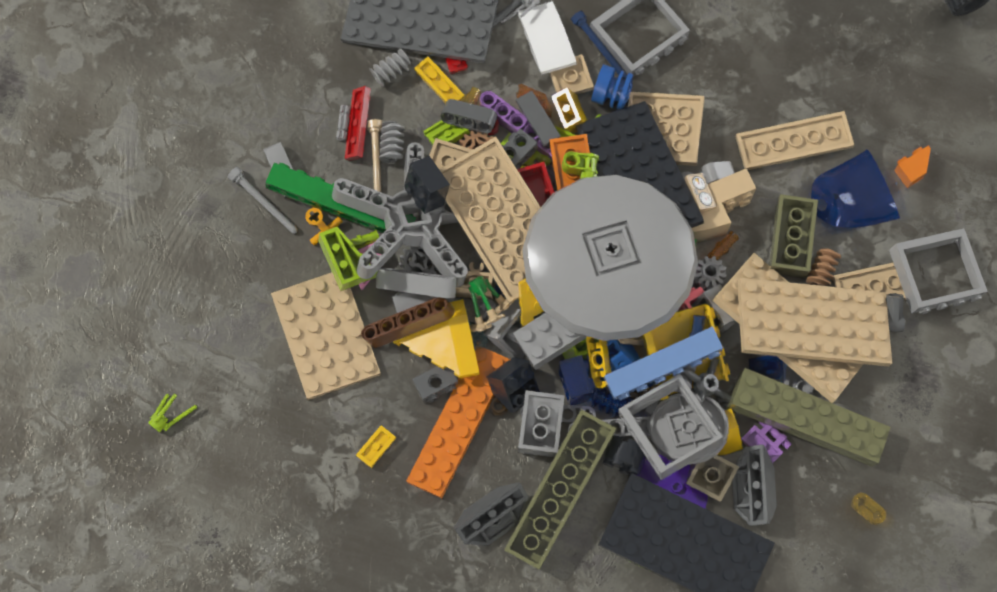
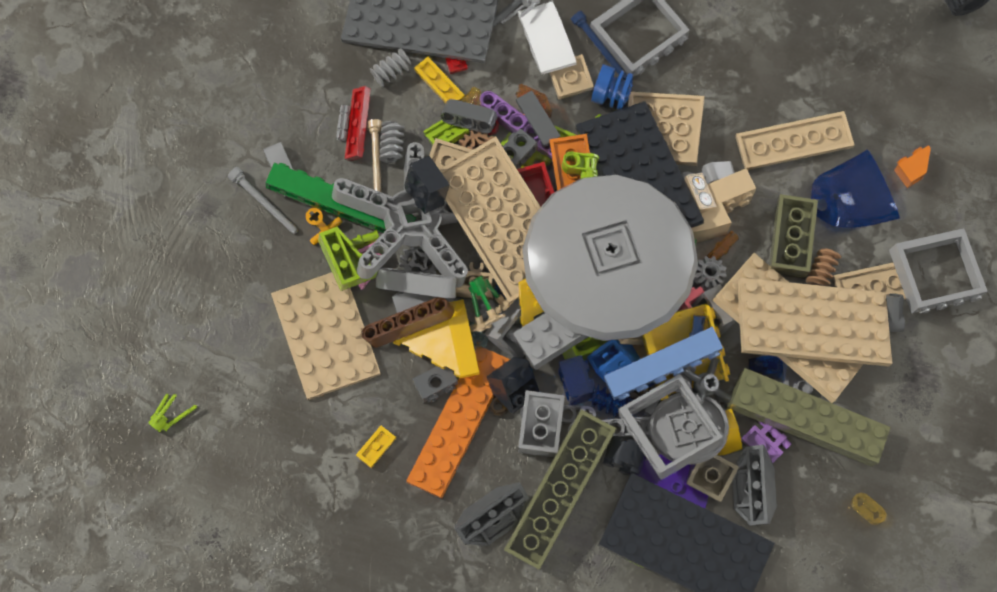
yellow brick [552,88,587,134] -> none
yellow beam [586,336,611,388] -> none

